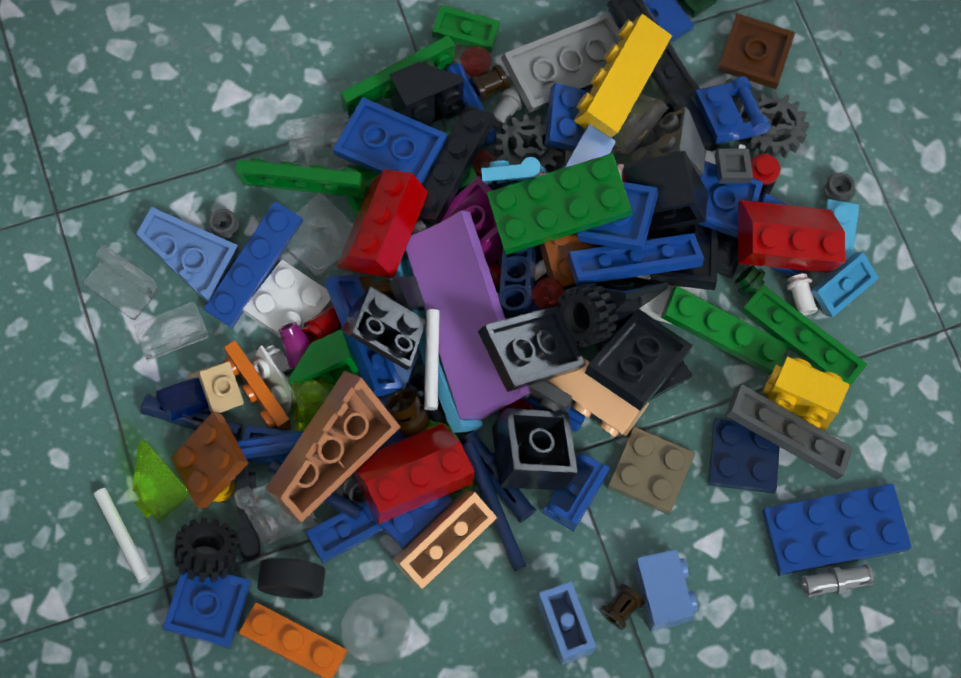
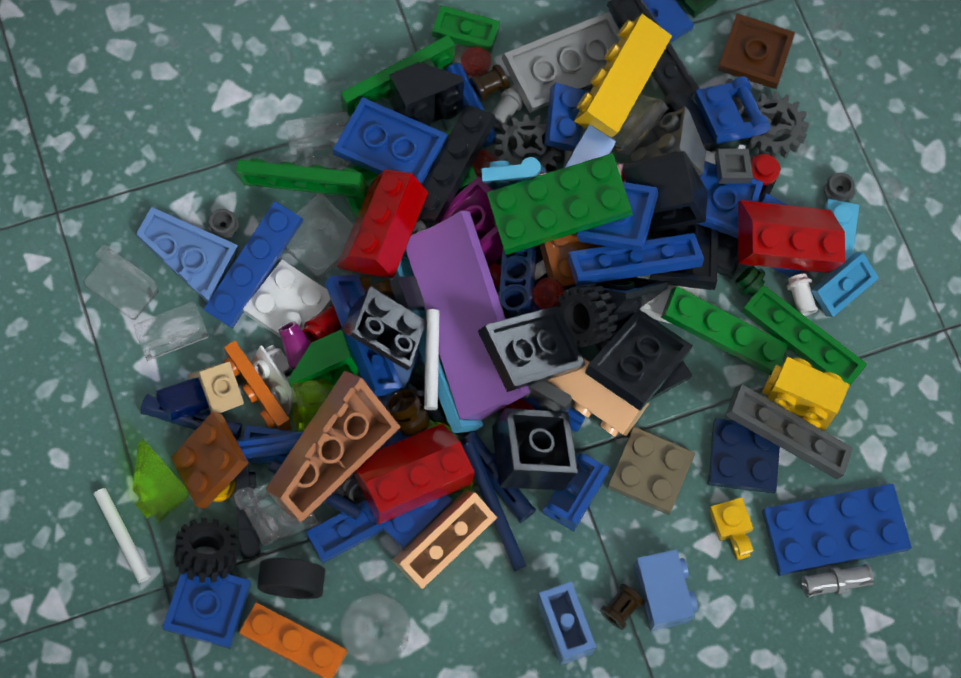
none -> yellow plate [709,497,754,561]

